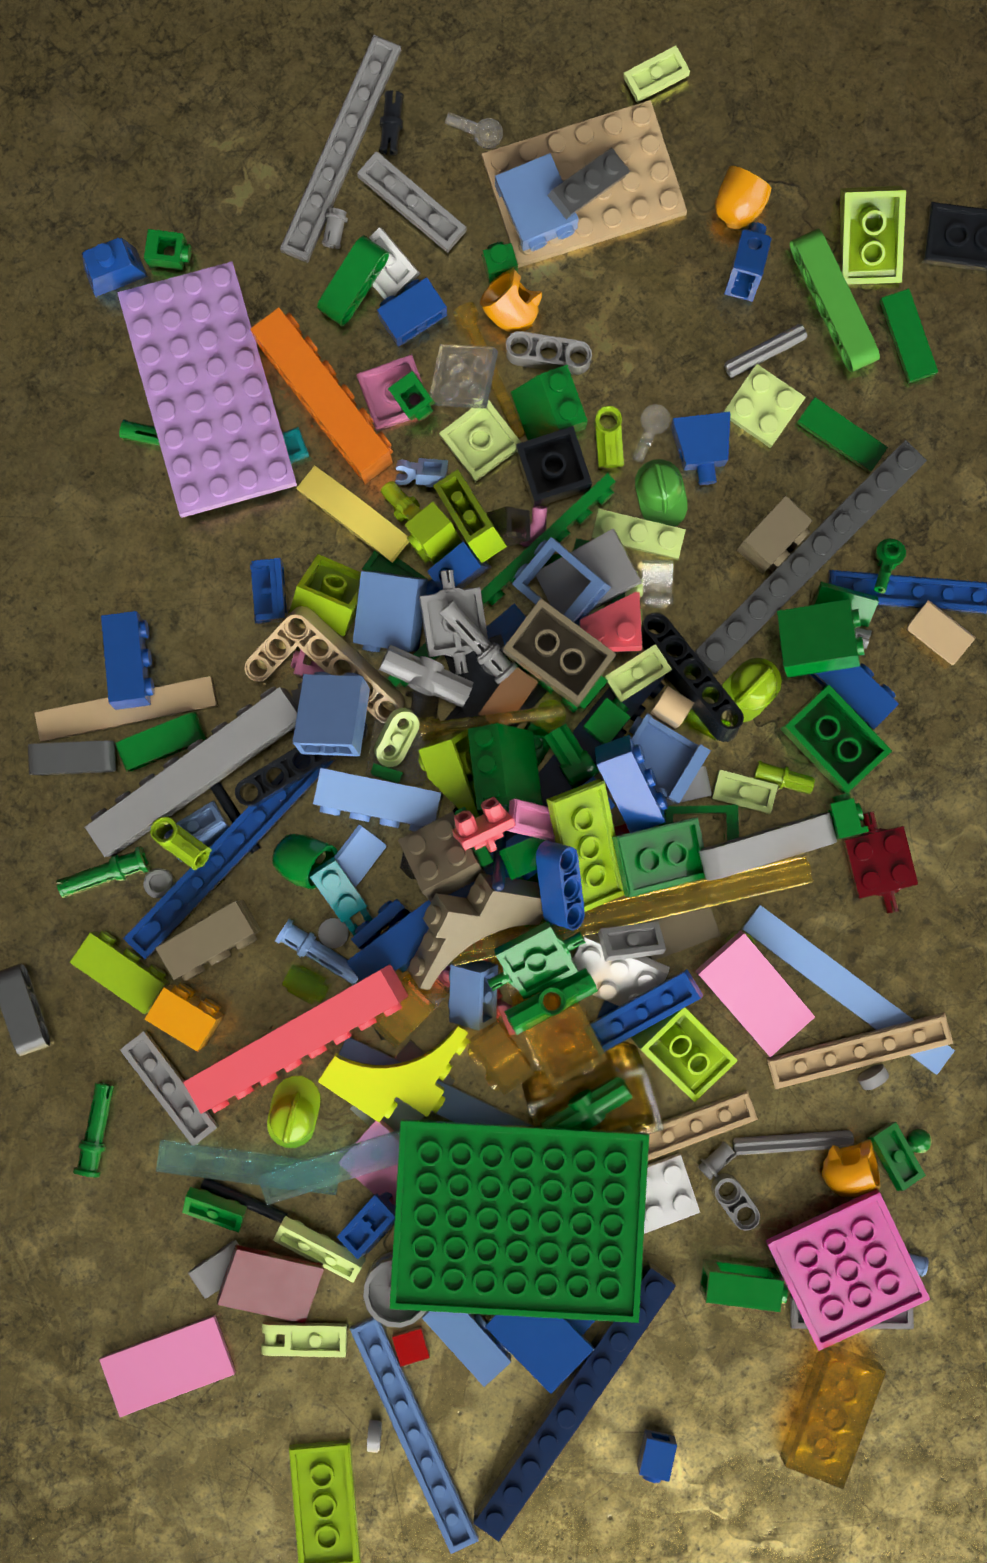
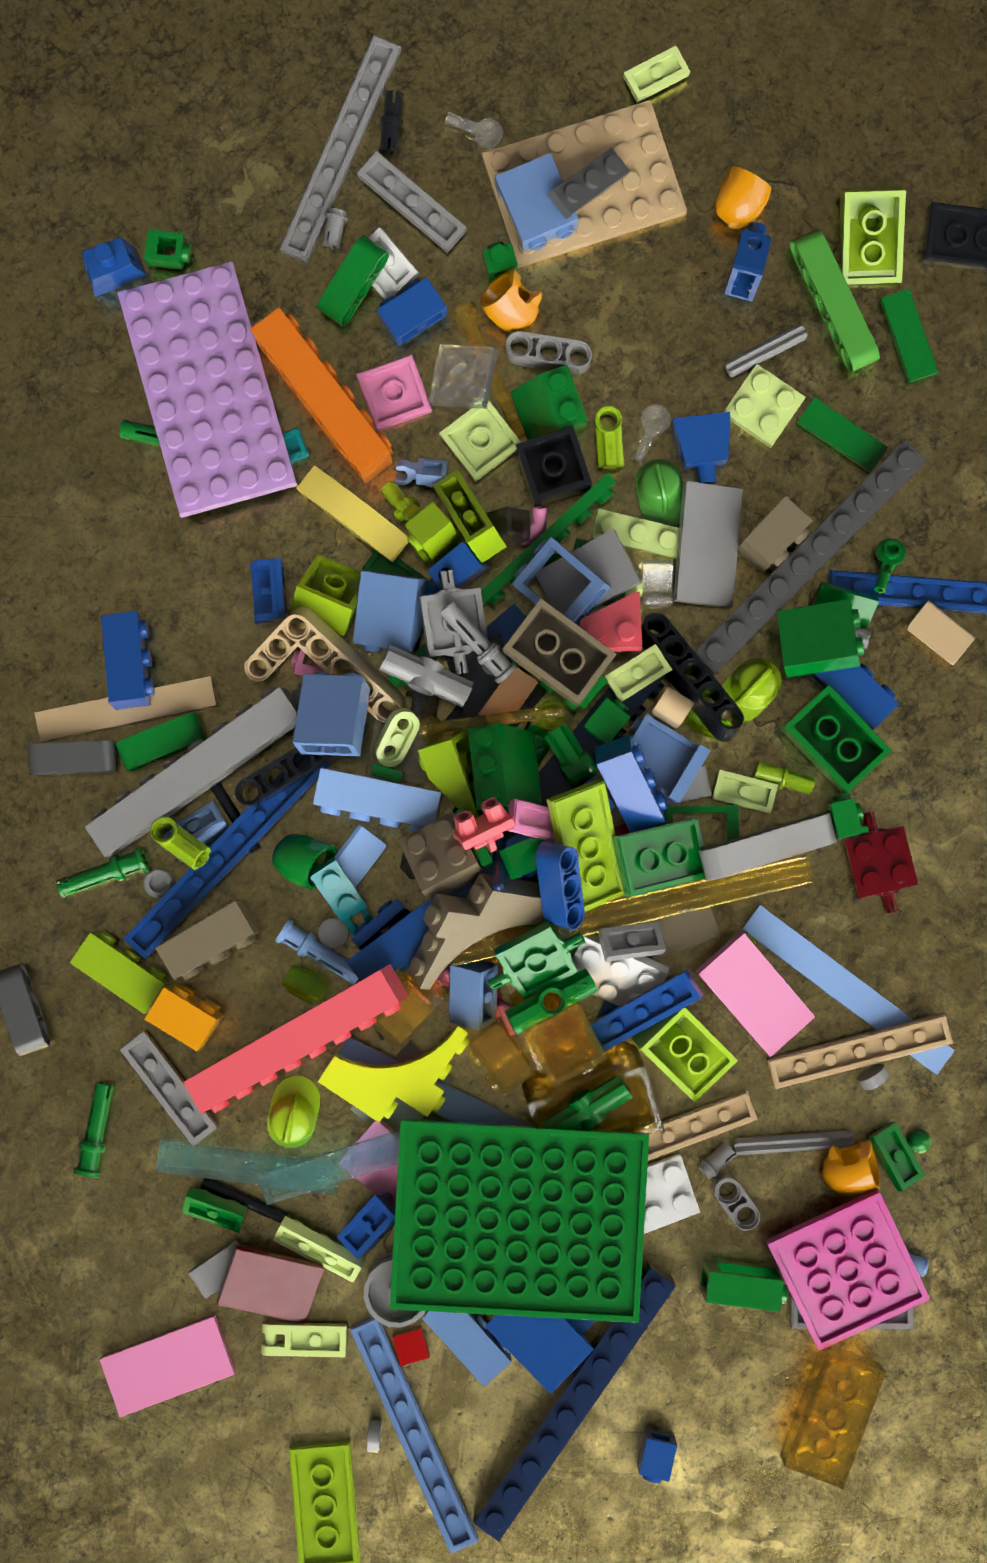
green brick [388,371,436,421] -> none
none -> light grey tile [673,481,743,608]

